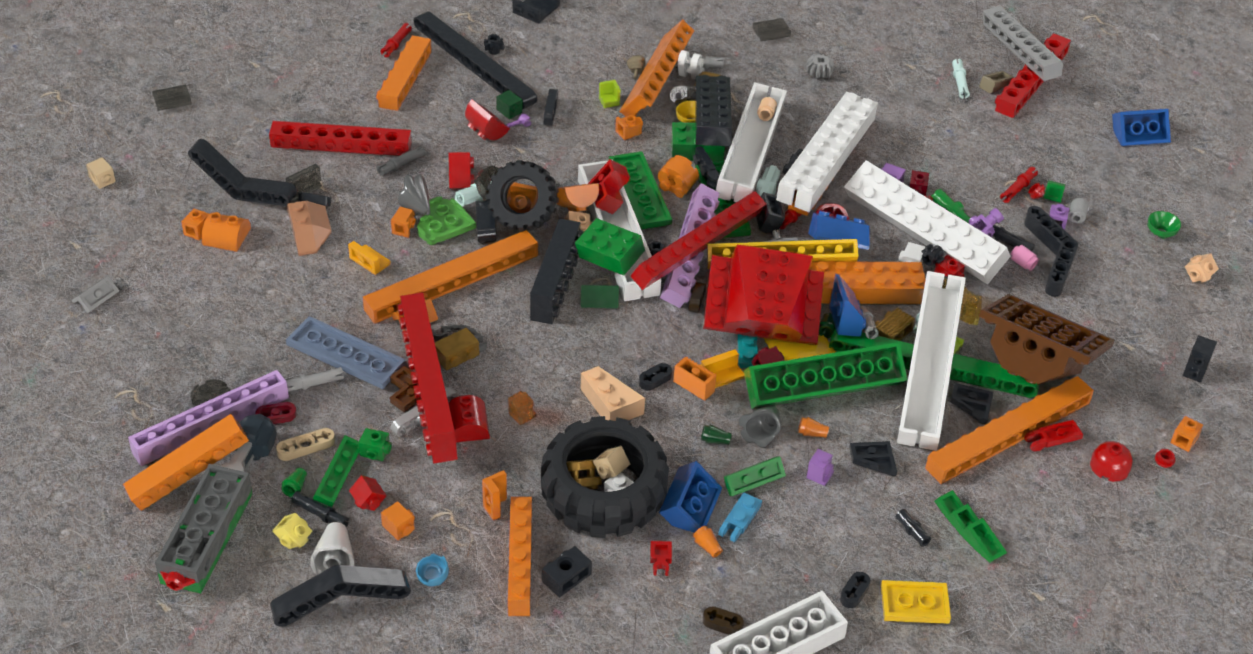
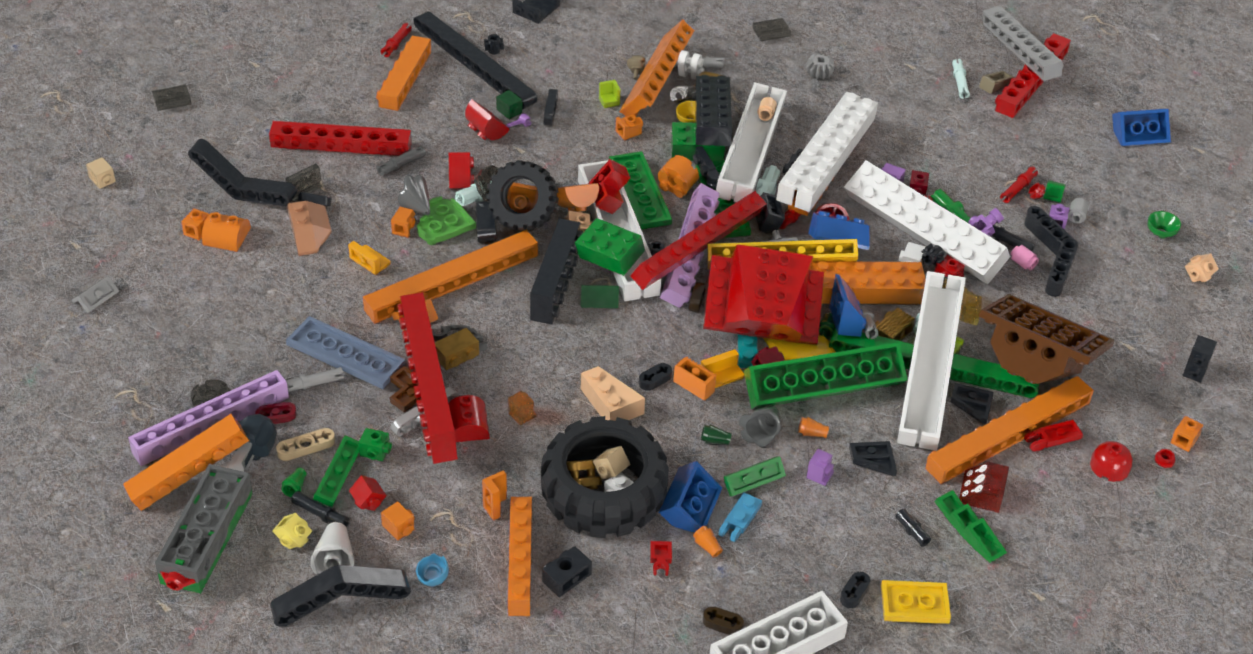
none -> clear red slope [959,462,1009,513]

